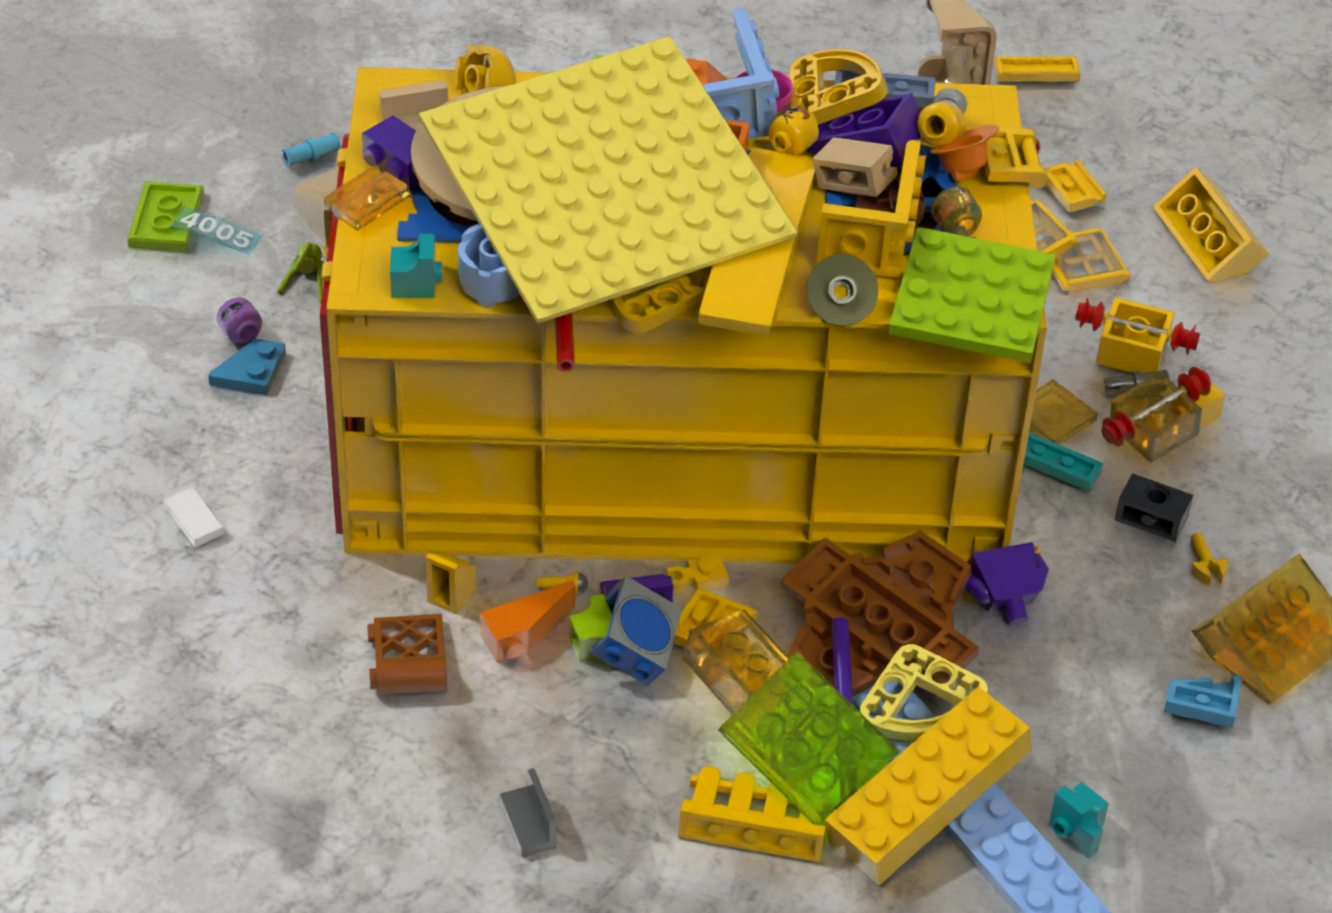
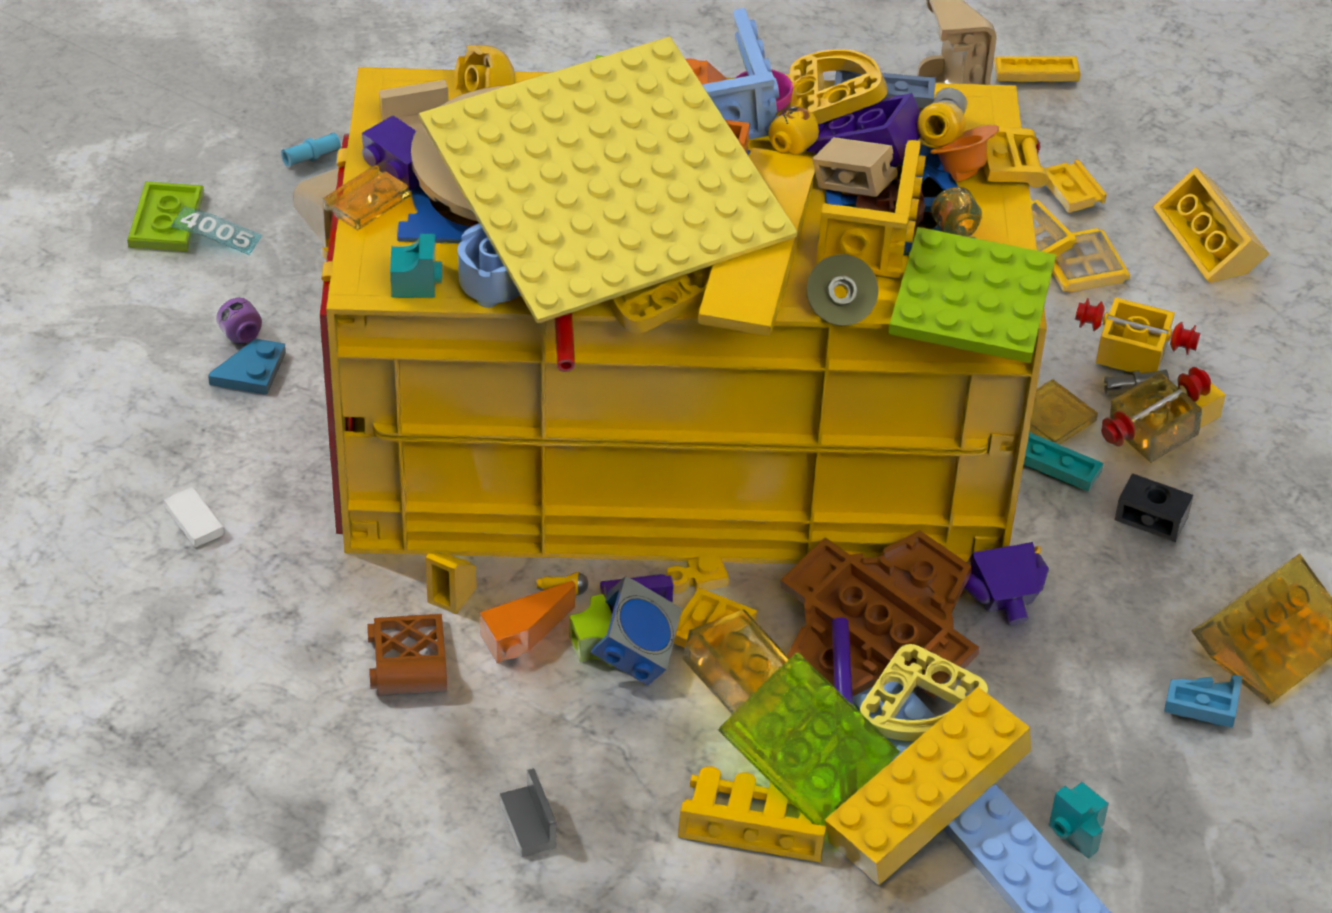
lime plant [277,242,324,303] -> none
yellow bar [1190,532,1228,586] -> none

